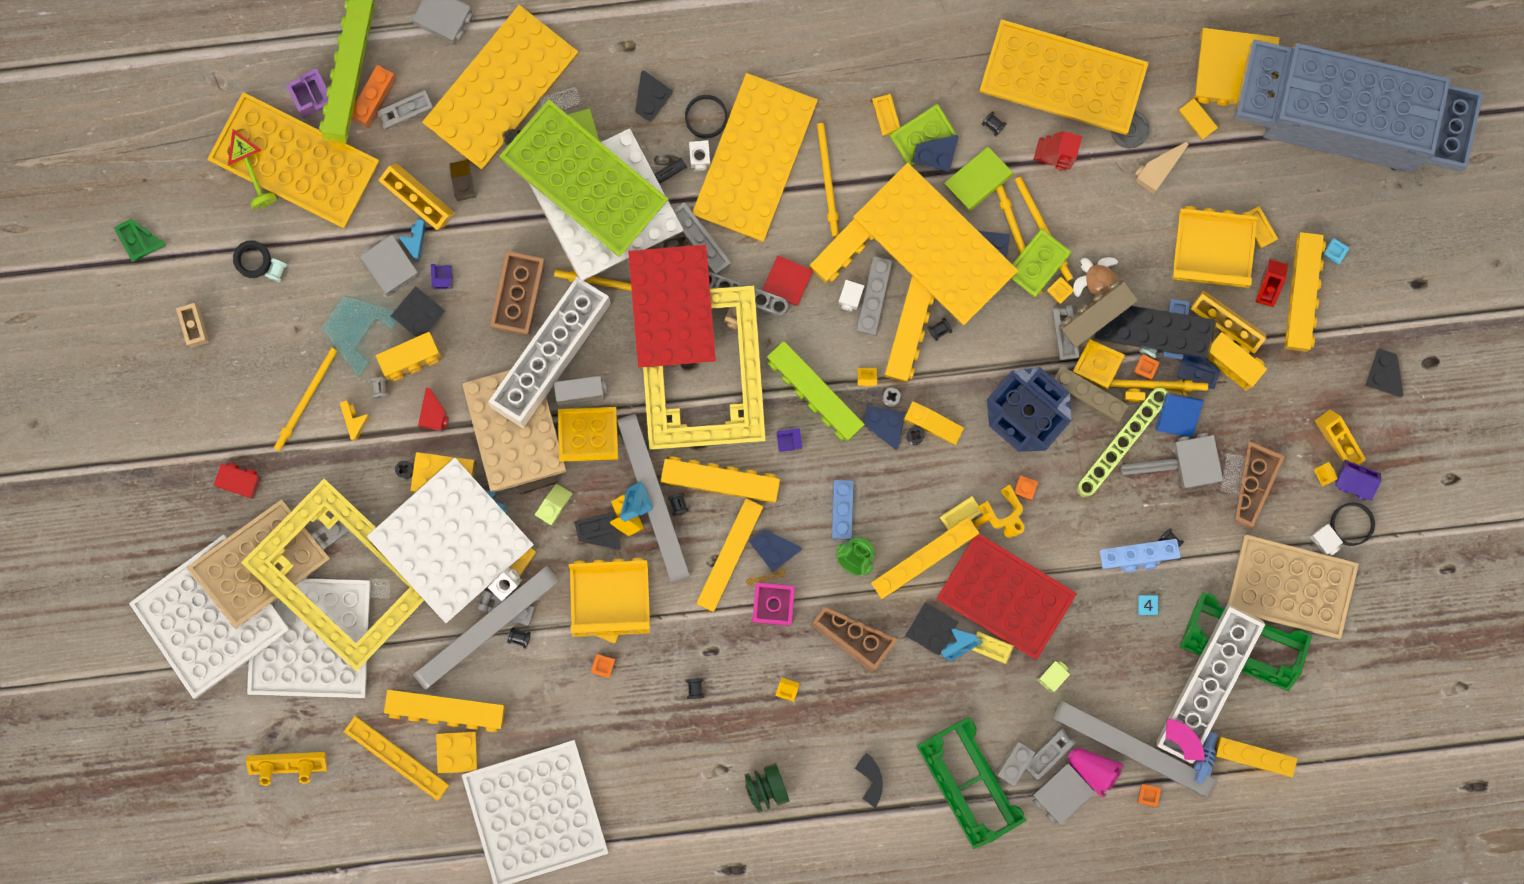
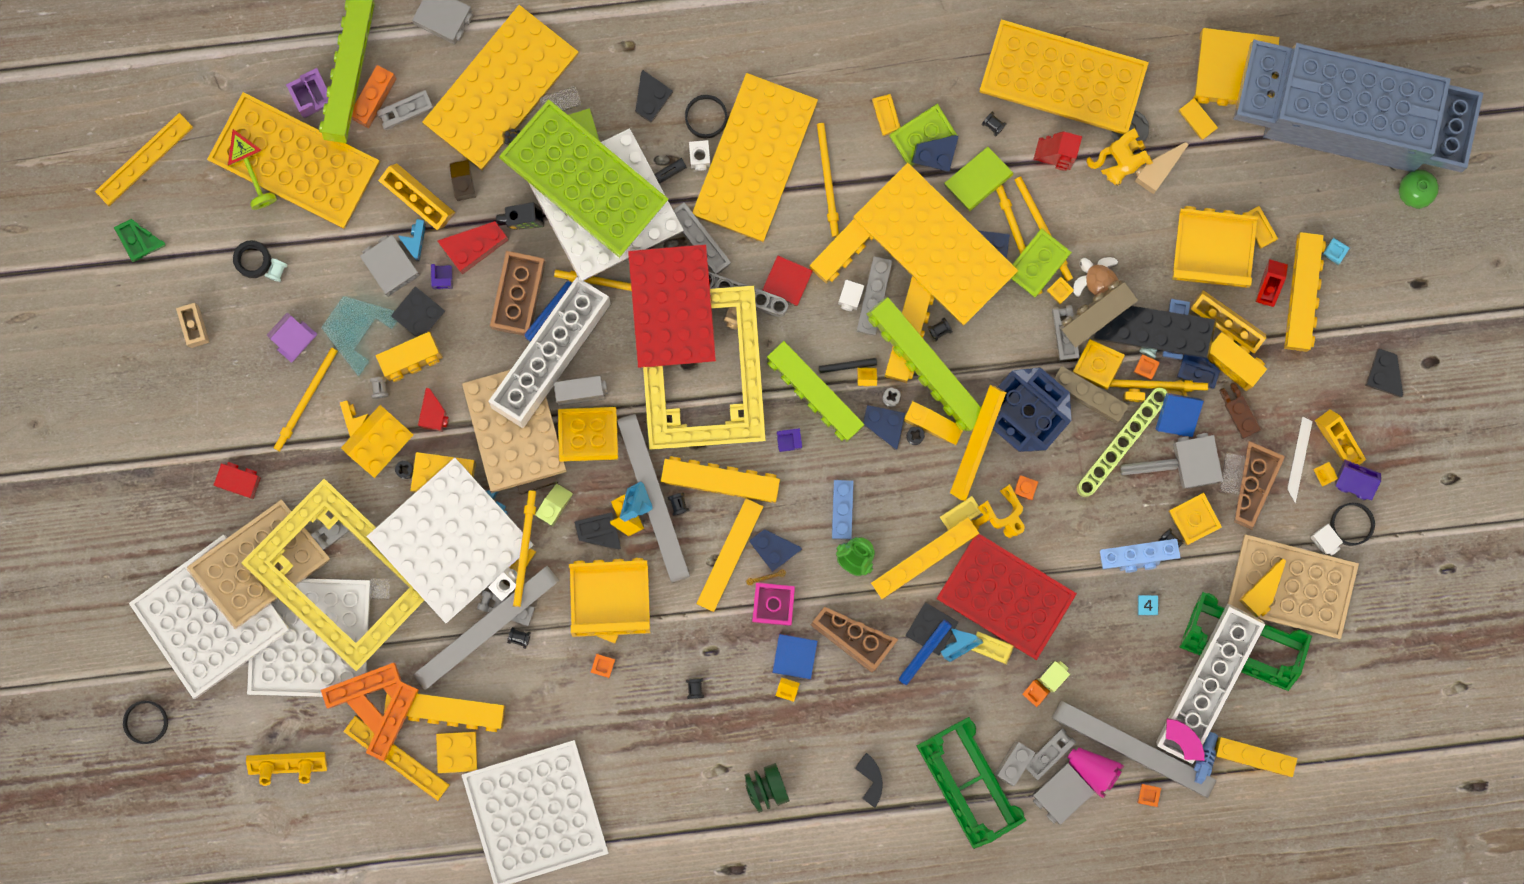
none -> yellow tile [95,113,194,206]
none -> black tyre [123,701,168,744]
none -> medium lavender plate [267,313,317,363]
none -> orange plate [321,663,419,762]
none -> yellow brick [341,405,414,478]
none -> red wedge [437,221,508,275]
none -> black torso [496,202,544,230]
none -> yellow bar [513,490,536,607]
none -> blue axle [524,281,573,342]
none -> blue tile [772,634,818,680]
none -> black bar [819,358,877,373]
none -> lime brick [866,297,981,432]
none -> blue axle [899,620,952,685]
none -> yellow tile [950,385,1006,501]
none -> orange plate [1022,679,1050,707]
none -> yellow animal [1086,128,1153,186]
none -> yellow plate [1169,493,1222,545]
none -> reddish brown hinge [1219,383,1261,439]
none -> yellow slope [1239,559,1286,617]
none -> white sticker [1288,417,1313,503]
none -> bright green cylinder [1398,170,1439,209]

